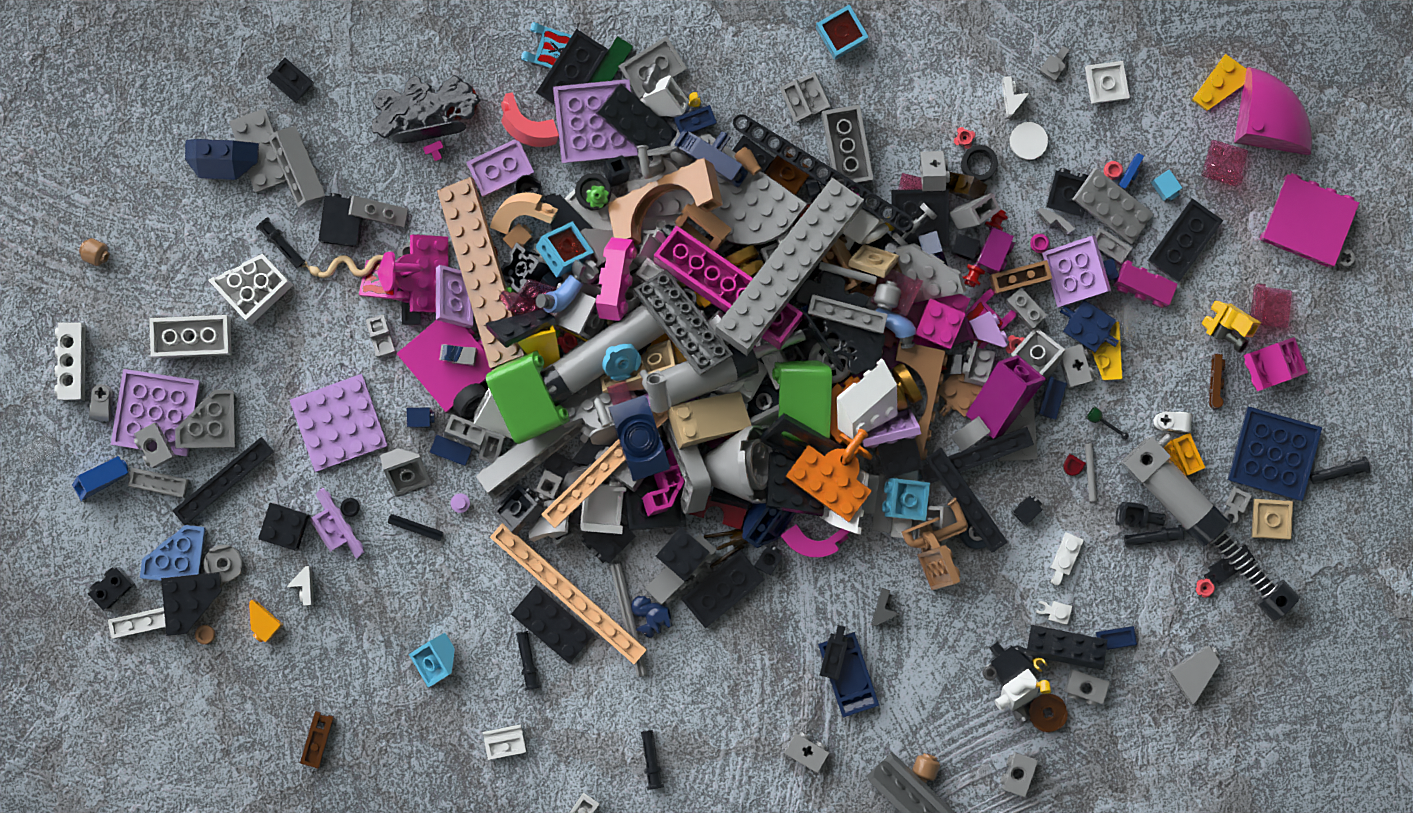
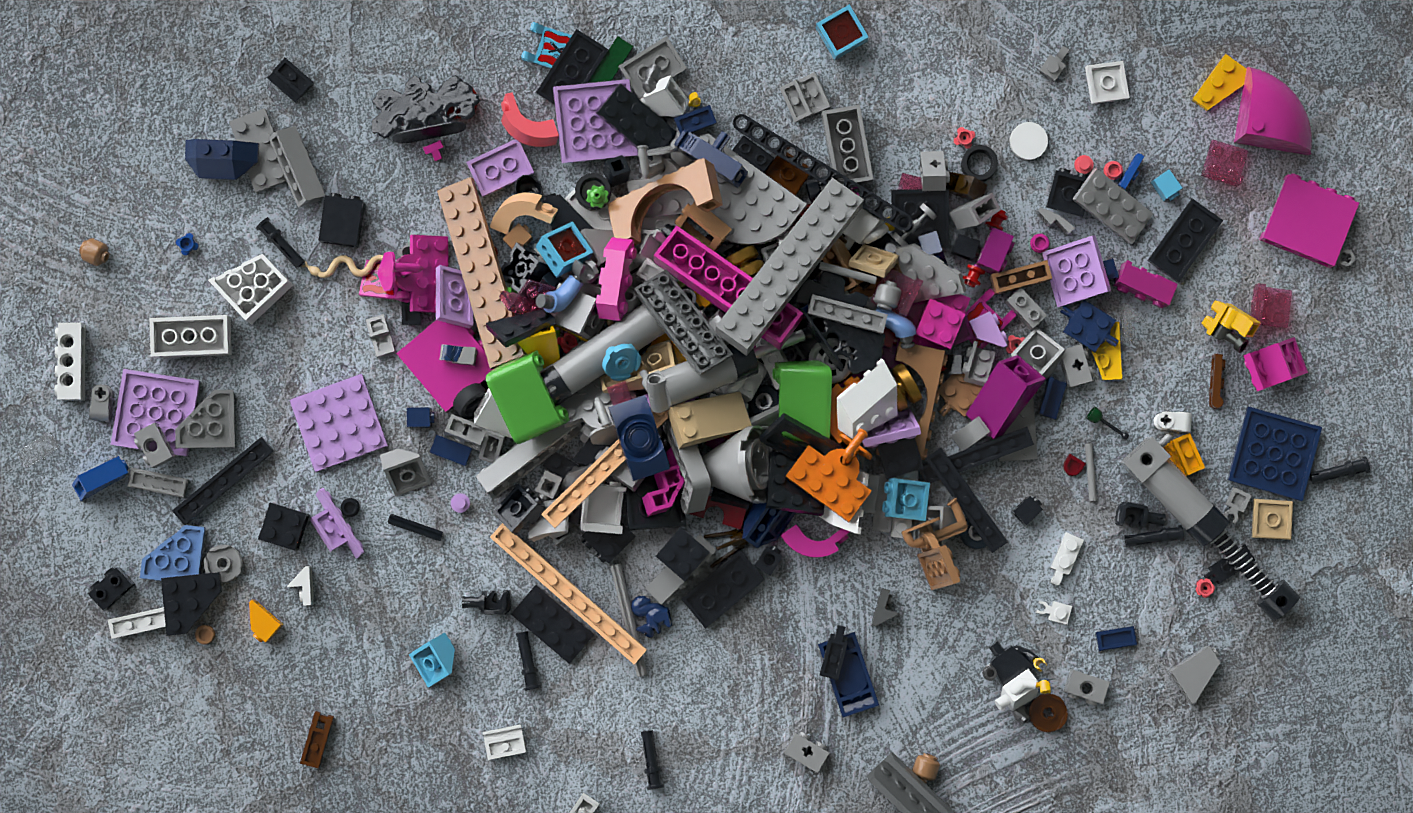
light grey plate [348,196,408,228] -> none
medium nougat cone [734,147,762,176] -> none
light grey brick [1000,752,1038,797] -> none
white slope [1002,76,1029,118] -> none
black plate [1026,625,1108,670] -> none
light grey plate [1094,227,1132,265] -> none
none -> blue plate [176,233,199,256]
none -> black piece [462,590,512,615]
none -> coral plate [1074,155,1094,174]

